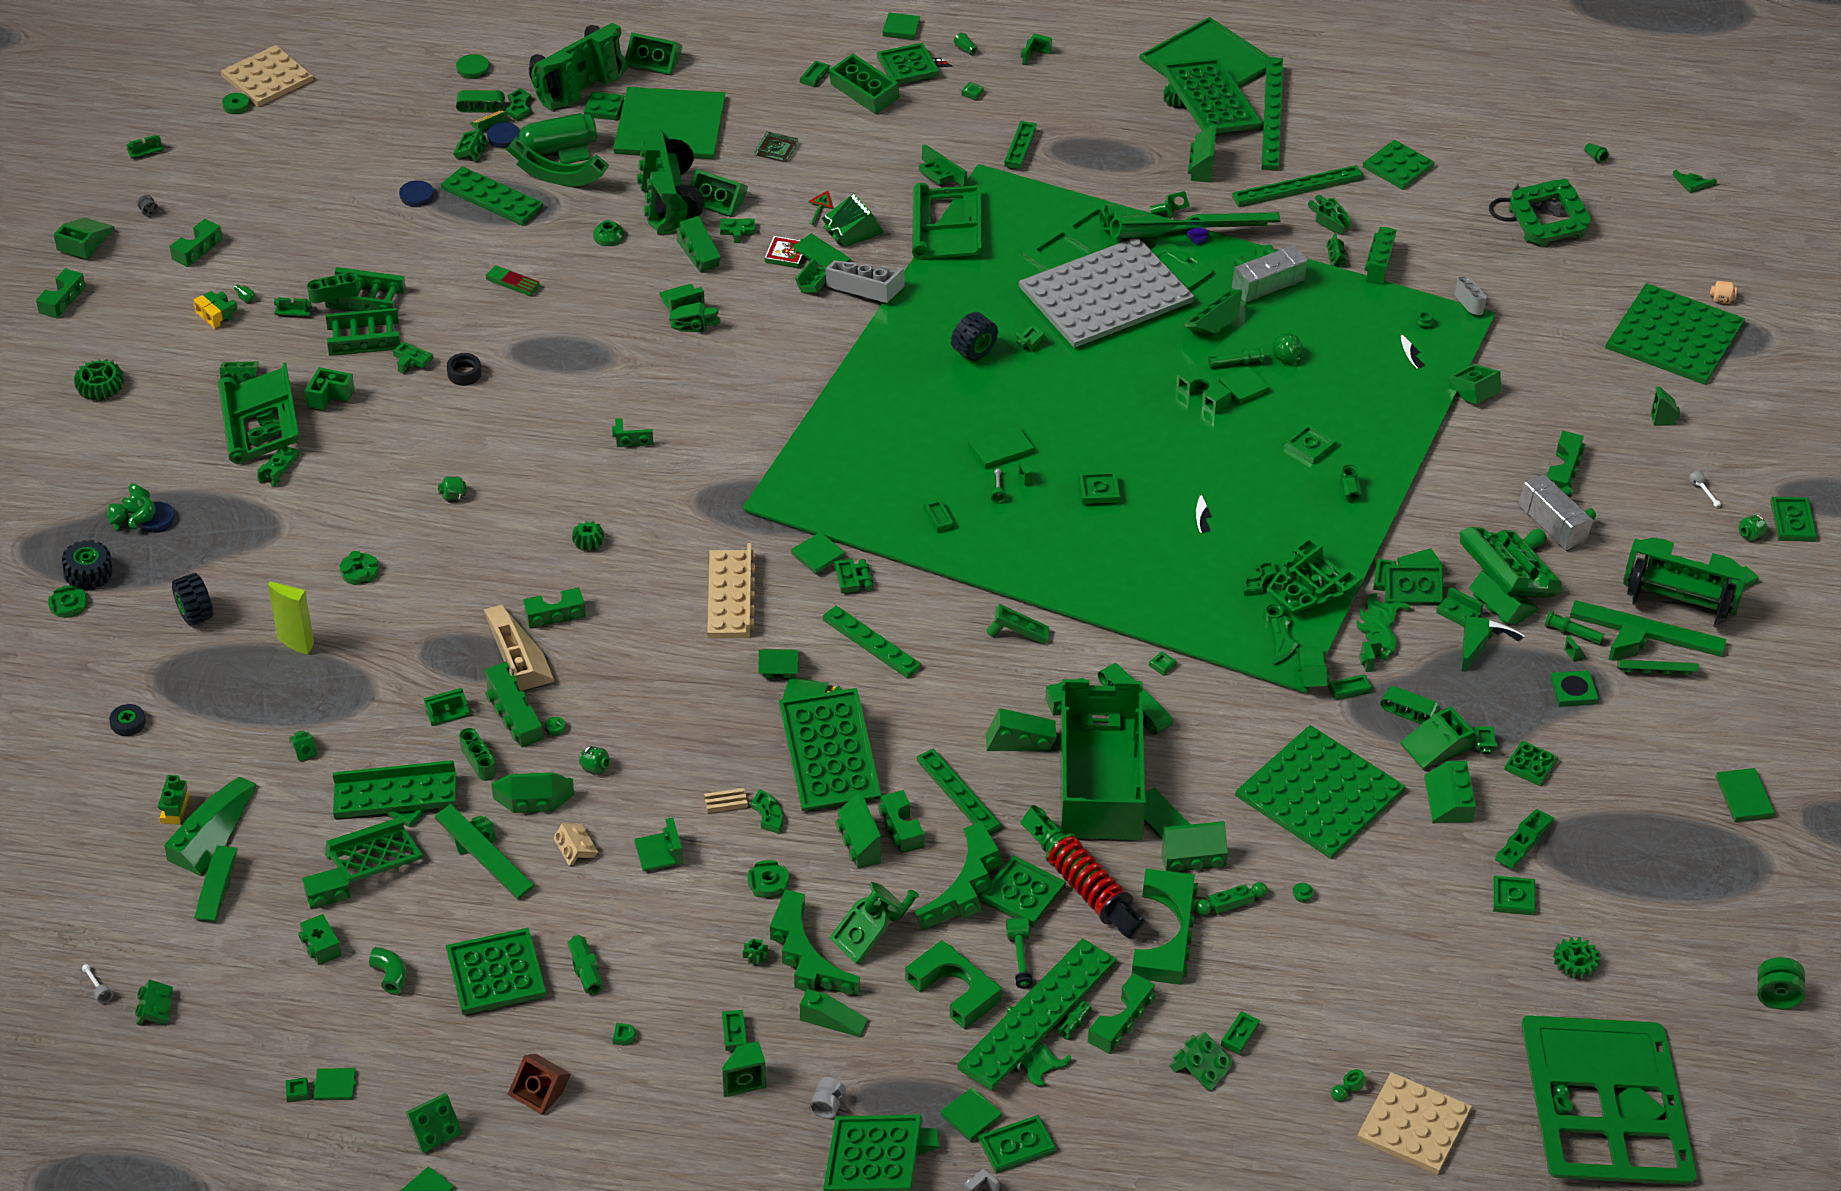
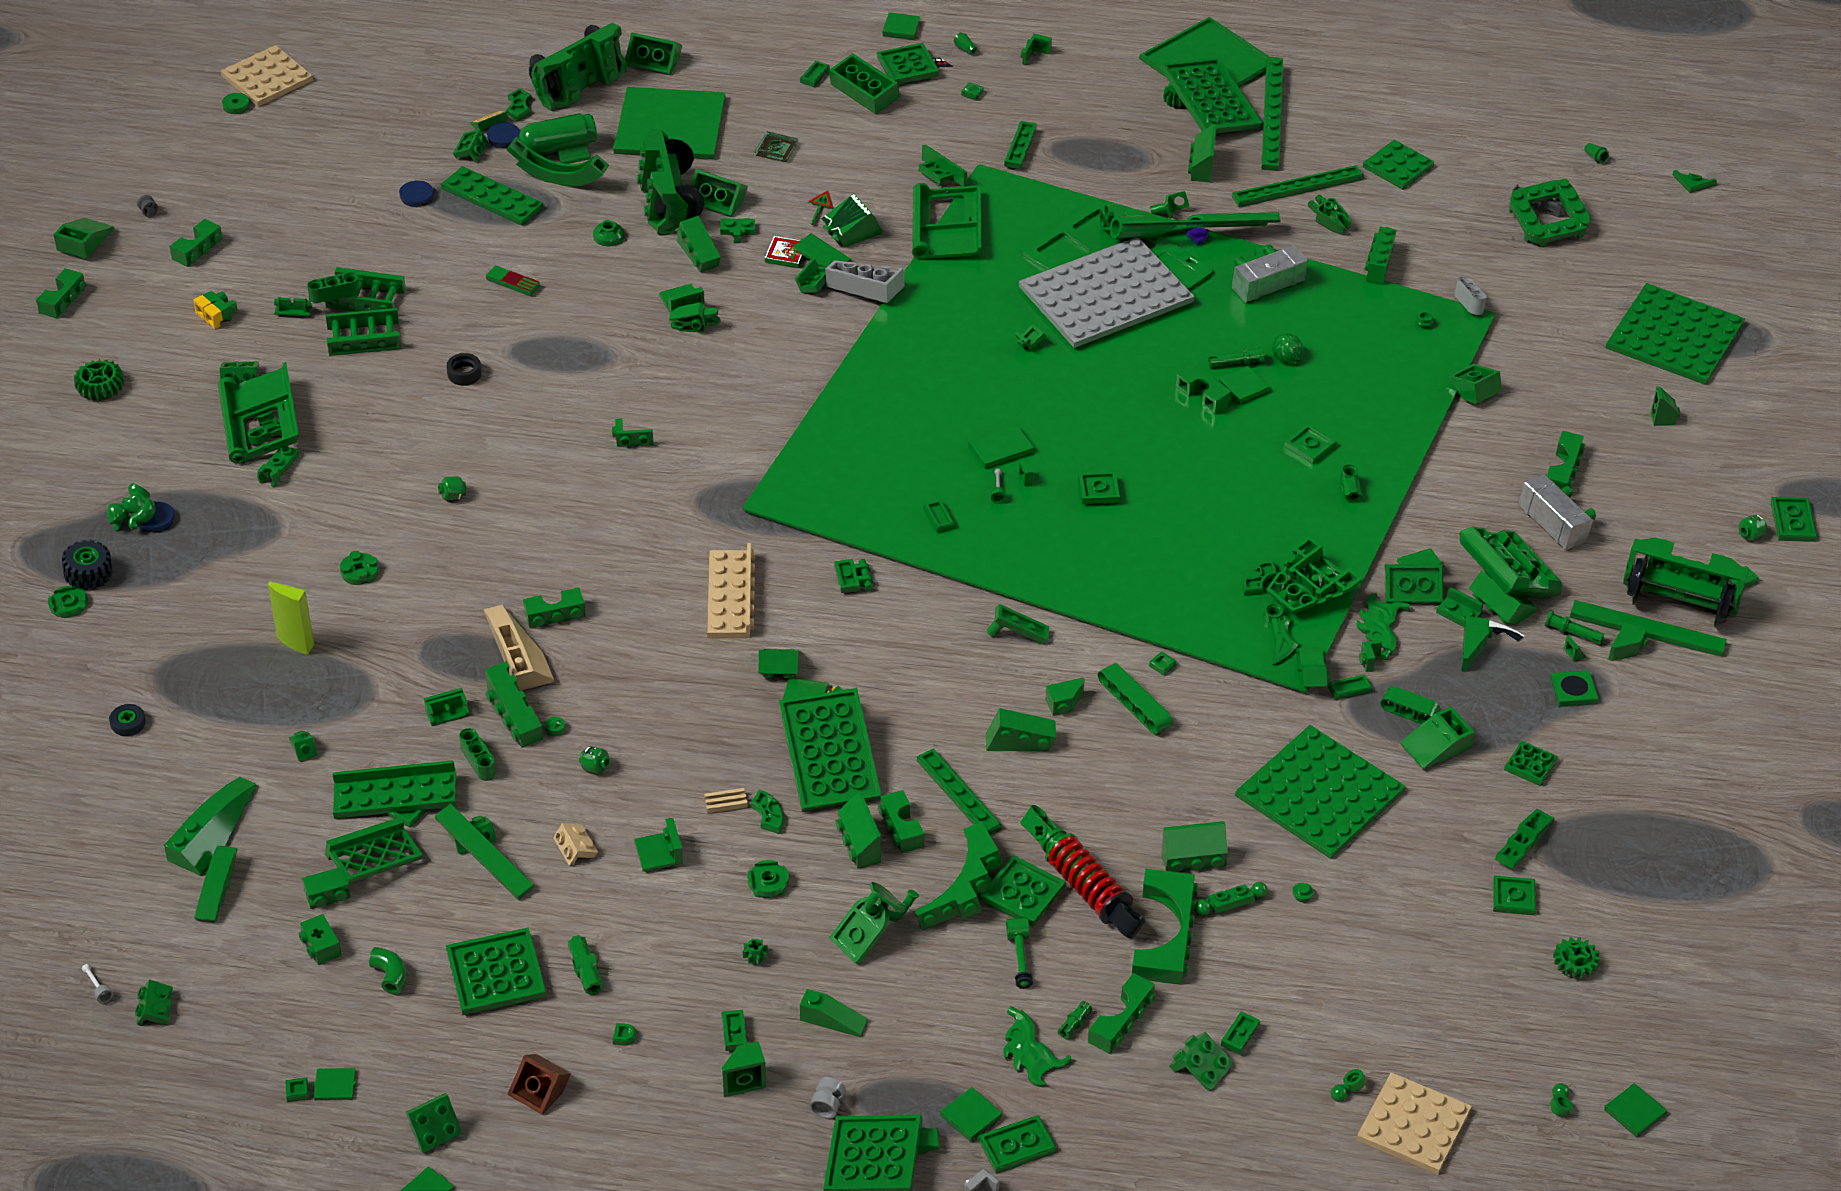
green hinge [126,134,164,159] -> none
green hips [157,775,190,825] -> none
black wheel [172,573,213,626] -> none
green cylinder [234,284,256,303] -> none
green brick [305,367,355,410] -> none
green hinge [393,342,433,373] -> none
green tile [456,54,489,79] -> none
green beam [456,90,505,112] -> none
green wedge [492,772,574,813] -> none
green gear [572,521,604,551] -> none
green plate [584,91,624,121] -> none
green arch [770,889,860,996] -> none
green tile [791,532,845,574] -> none
green plate [823,605,921,679] -> none
green arch [905,940,1002,1030] -> none
black wheel [951,312,998,361] -> none
green plate [957,938,1117,1091] -> none
green piece [1060,679,1146,840] -> none
green piece [1144,787,1191,840] -> none
green wedge [1184,289,1242,335] -> none
sticker [1196,496,1212,533] -> none
green hinge [1326,233,1348,267] -> none
green tile [1373,559,1396,591] -> none
sticker [1401,335,1425,369] -> none
green slope [1424,761,1476,823] -> none
green bracket [1473,726,1497,754] -> none
black piece [1489,197,1517,221] -> none
green door [1521,1015,1697,1185] -> none
green cone [1523,528,1547,550] -> none
green plate [1617,659,1699,675] -> none
hinge [1688,470,1721,508] -> none
light nougat head [1710,281,1737,305] -> none
green tile [1716,768,1775,822] -> none
green wheel [1757,957,1806,1010] -> none

